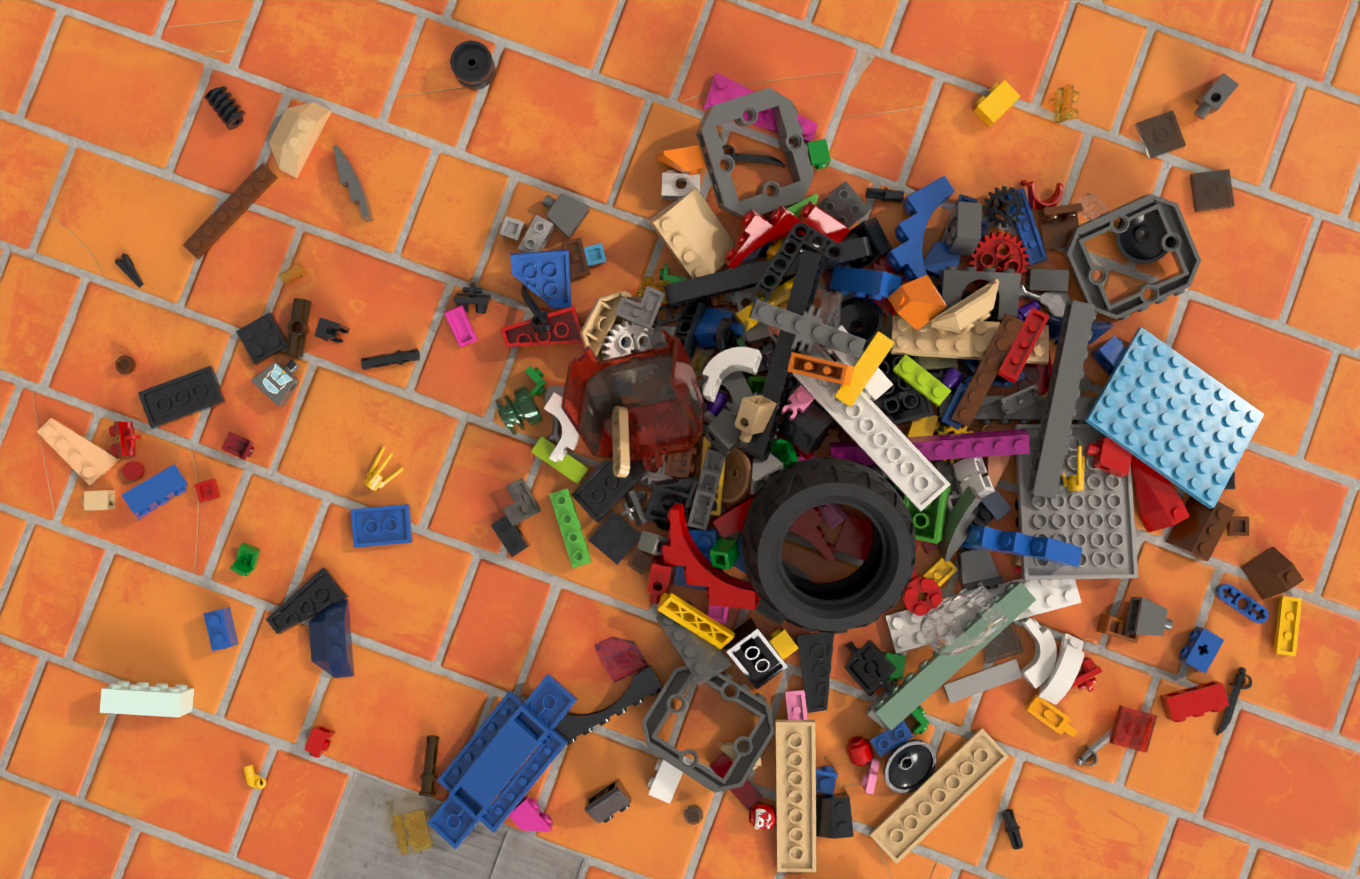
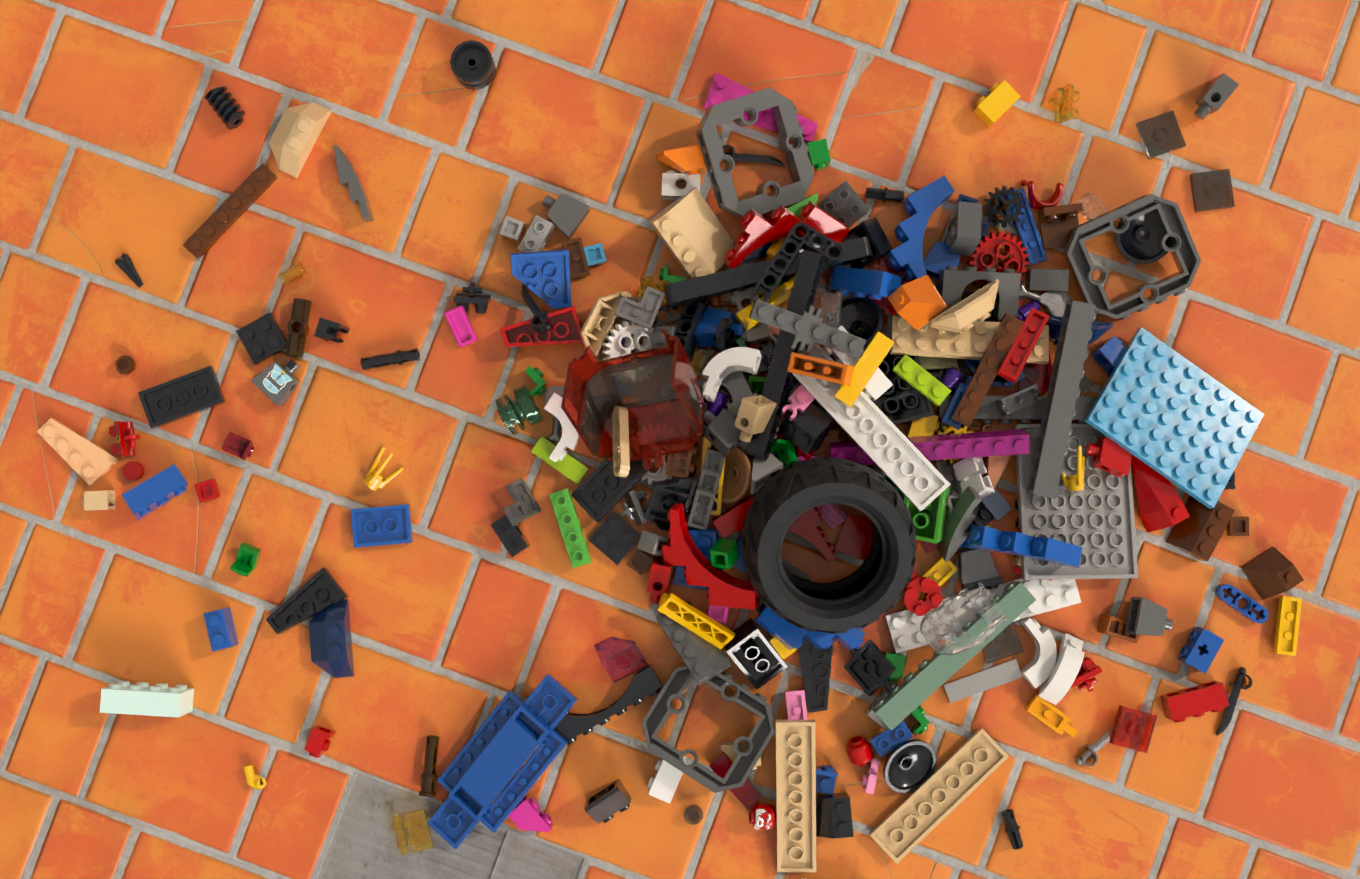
none -> blue arch [754,605,865,650]

